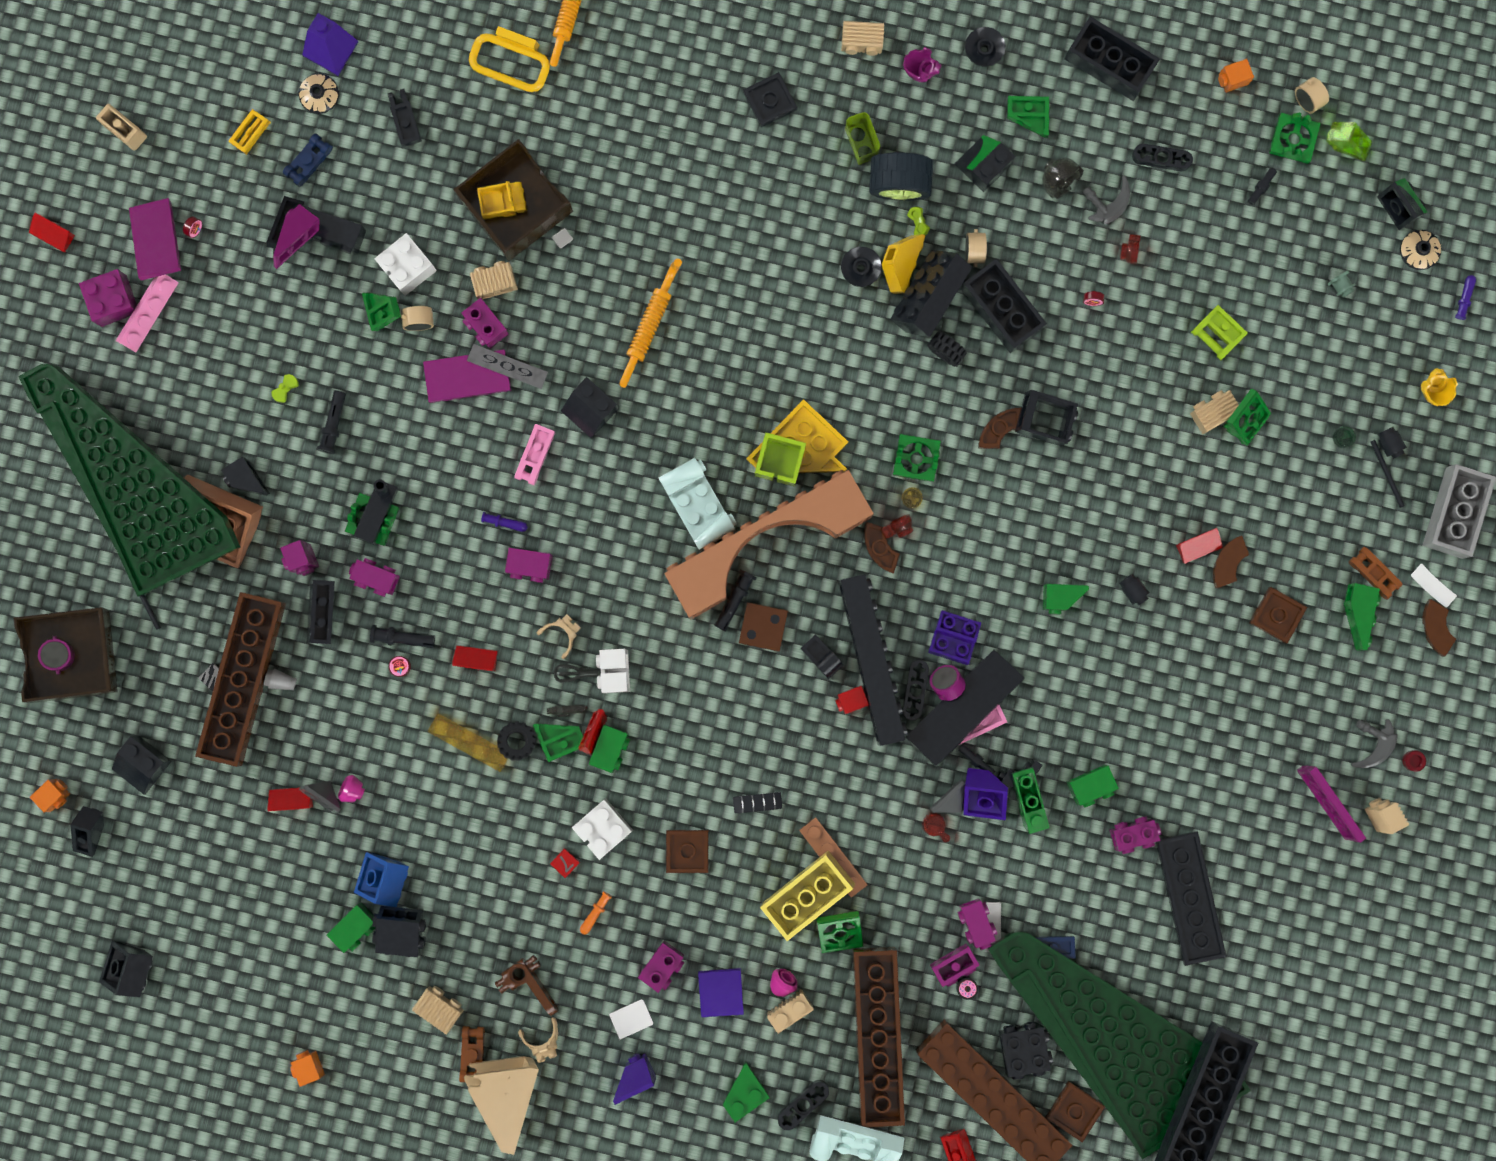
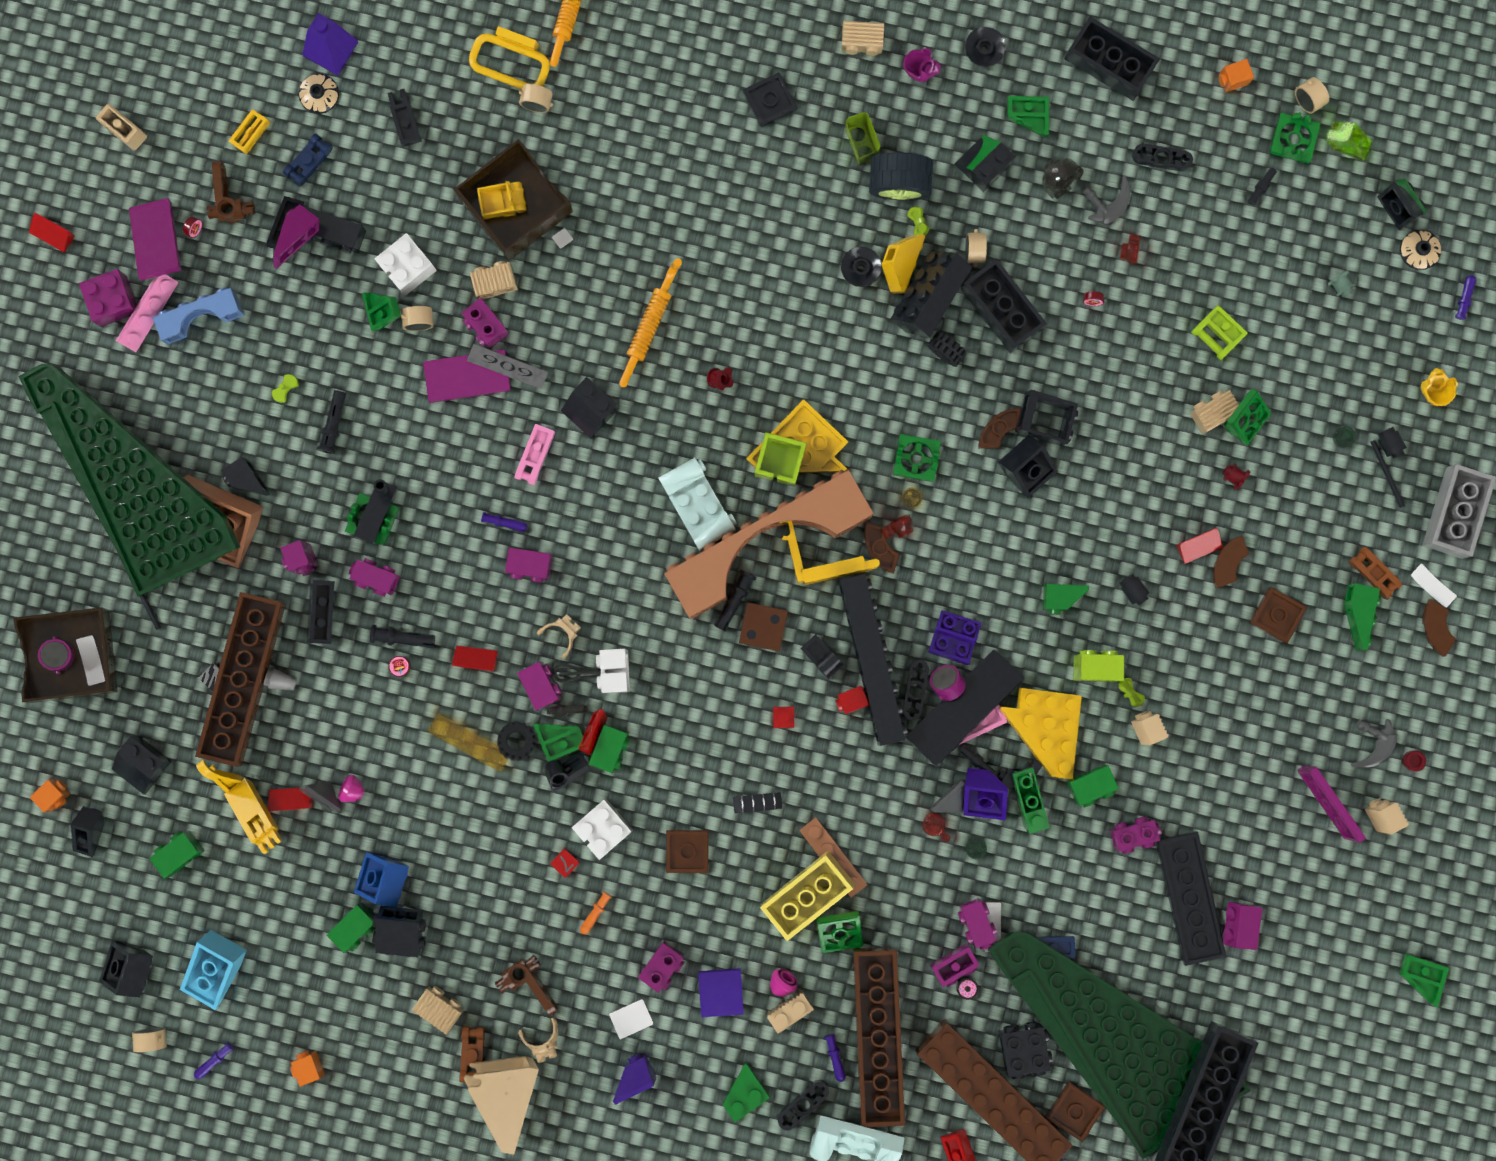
none -> white sticker [76,635,105,686]
none -> tan piece [132,1027,167,1052]
none -> green brick [149,831,205,879]
none -> medium blue arch [152,288,245,344]
none -> medium azure slope [180,930,247,1010]
none -> dark purple piece [194,1042,234,1079]
none -> yellow hinge [196,760,282,854]
none -> reddish brown piece [207,160,256,223]
none -> magenta brick [517,661,562,711]
none -> tan piece [519,84,553,113]
none -> black plate [544,752,591,792]
none -> dark red brick [707,367,734,390]
none -> red plate [773,707,794,728]
none -> yellow hinge [778,521,880,586]
none -> dark purple piece [825,1034,846,1082]
none -> clear green tile [965,838,987,859]
none -> black slope [998,435,1058,498]
none -> yellow wing [999,688,1082,779]
none -> lime piece [1073,650,1124,682]
none -> lime piece [1119,678,1145,707]
none -> tan brick [1131,711,1169,745]
none -> dark red brick [1222,463,1251,490]
none -> magenta brick [1223,902,1262,950]
none -> green wing [1399,954,1449,1008]

